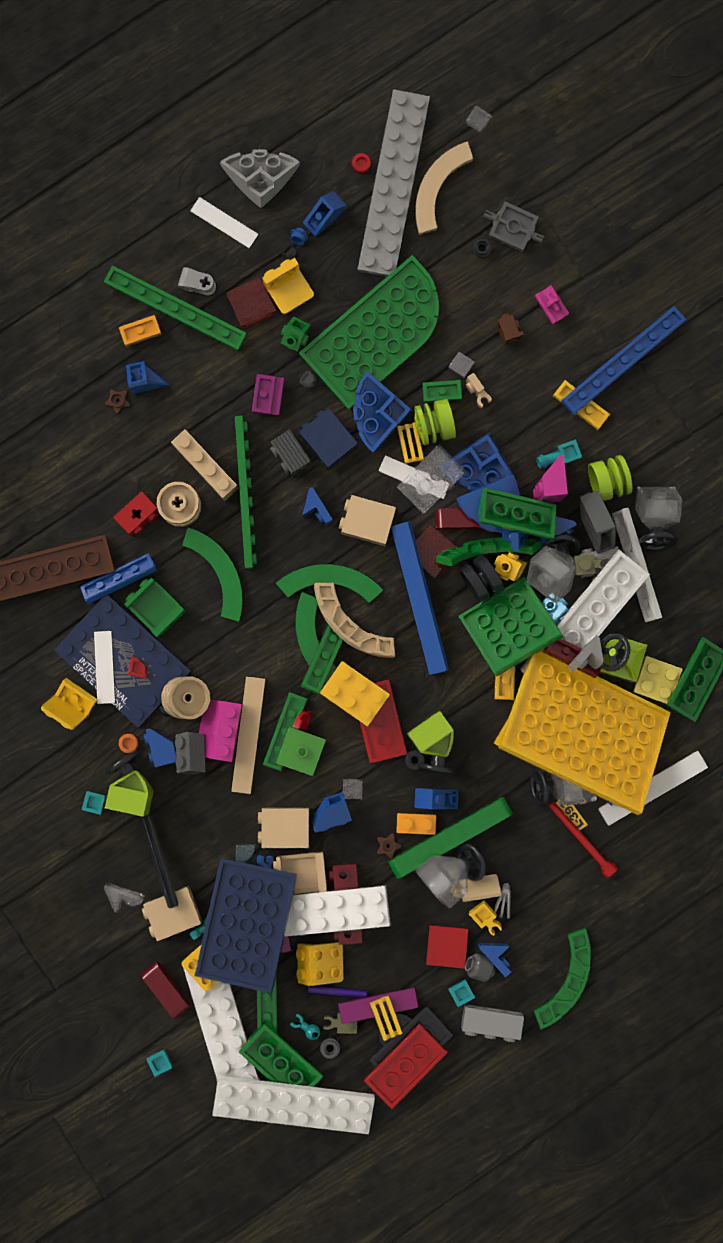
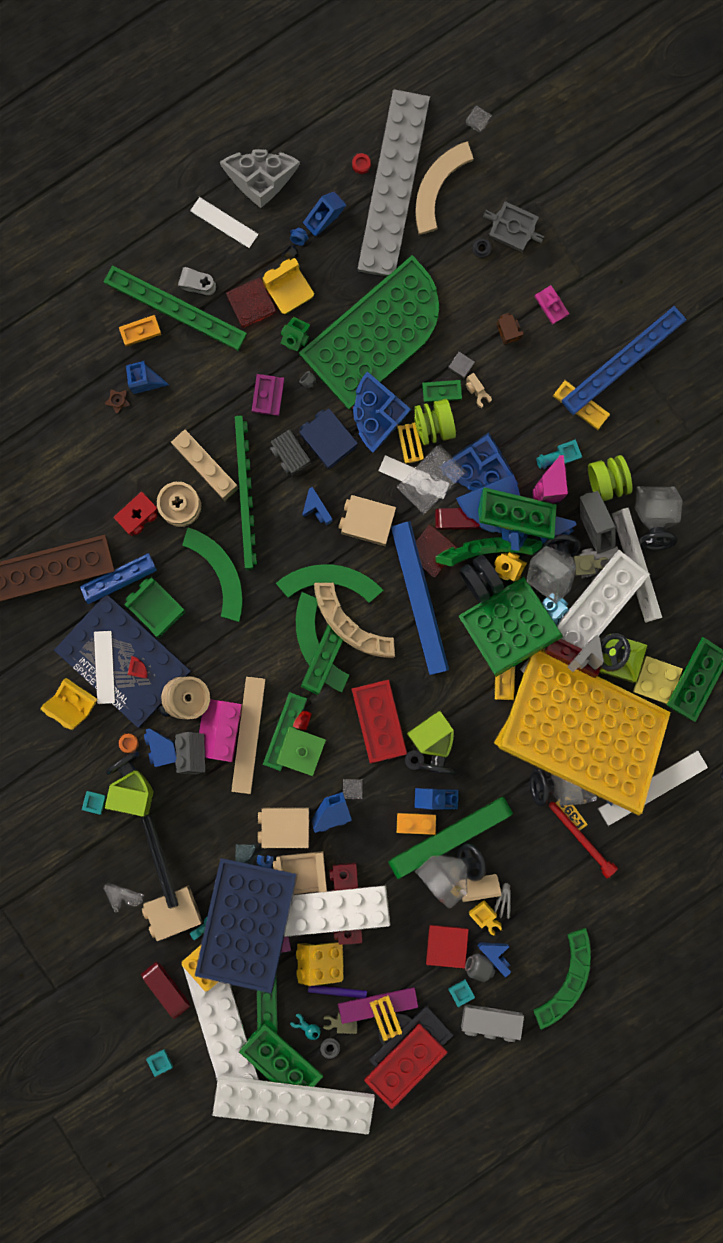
yellow brick [320,661,390,727] -> none
reddish brown plate [377,833,401,859] -> none

